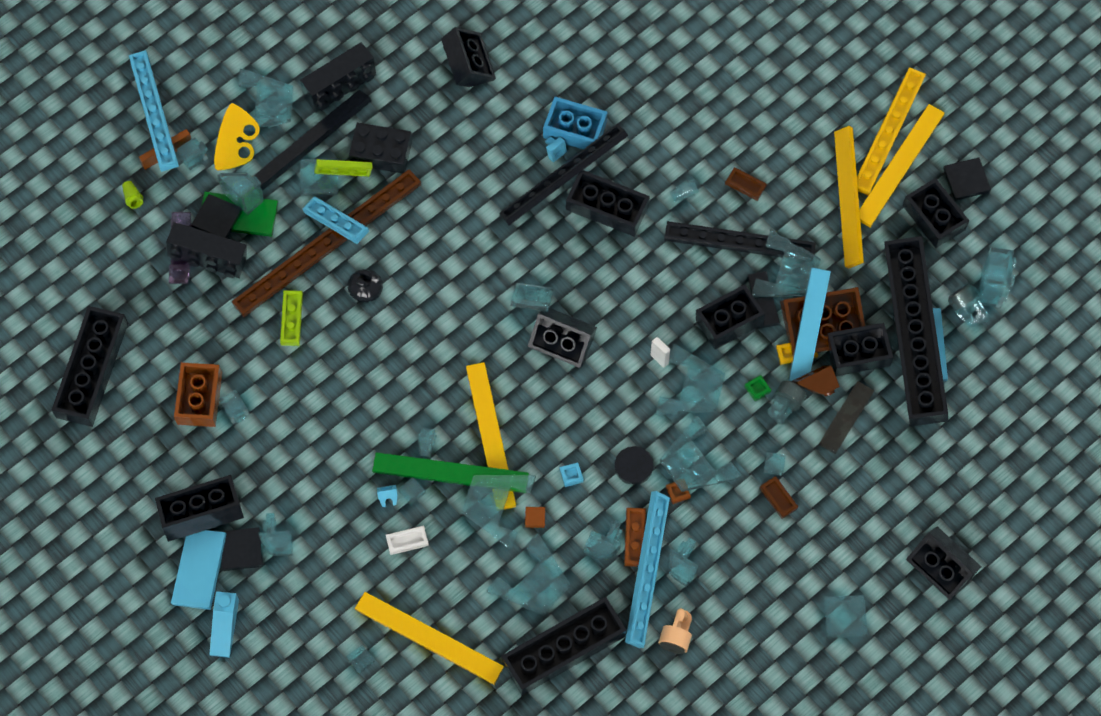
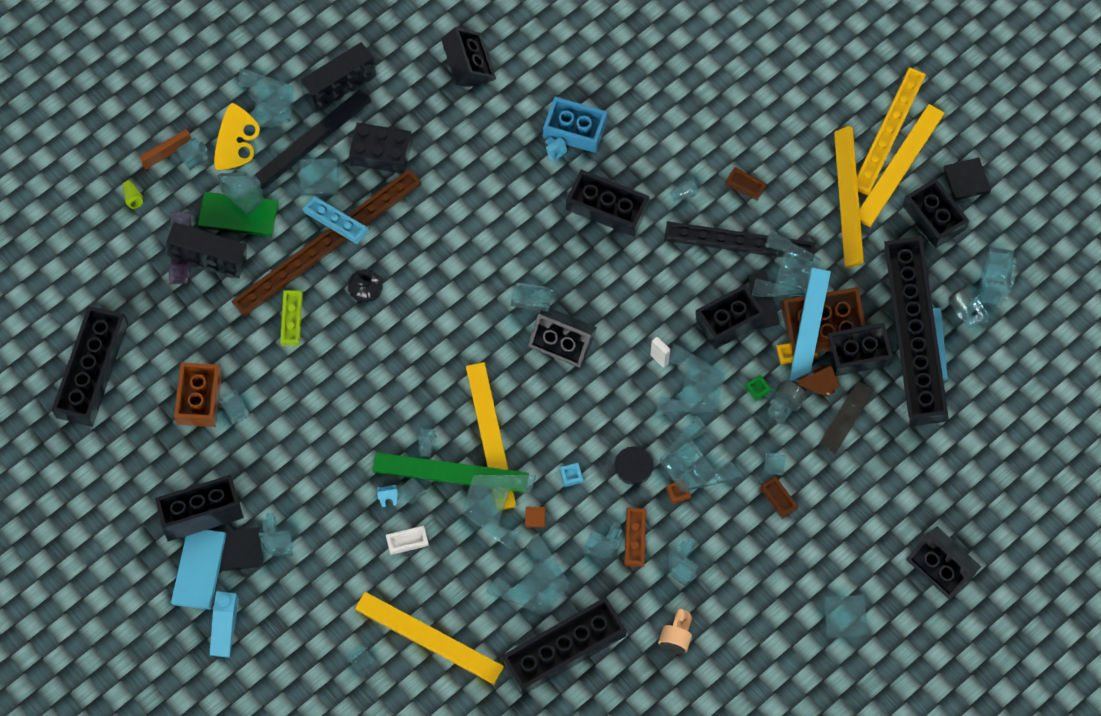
medium azure tile [129,50,179,172] -> none
black tile [191,194,243,238] -> none
lime tile [314,159,372,177] -> none
black tile [499,124,628,226] -> none
medium azure tile [625,491,670,648] -> none

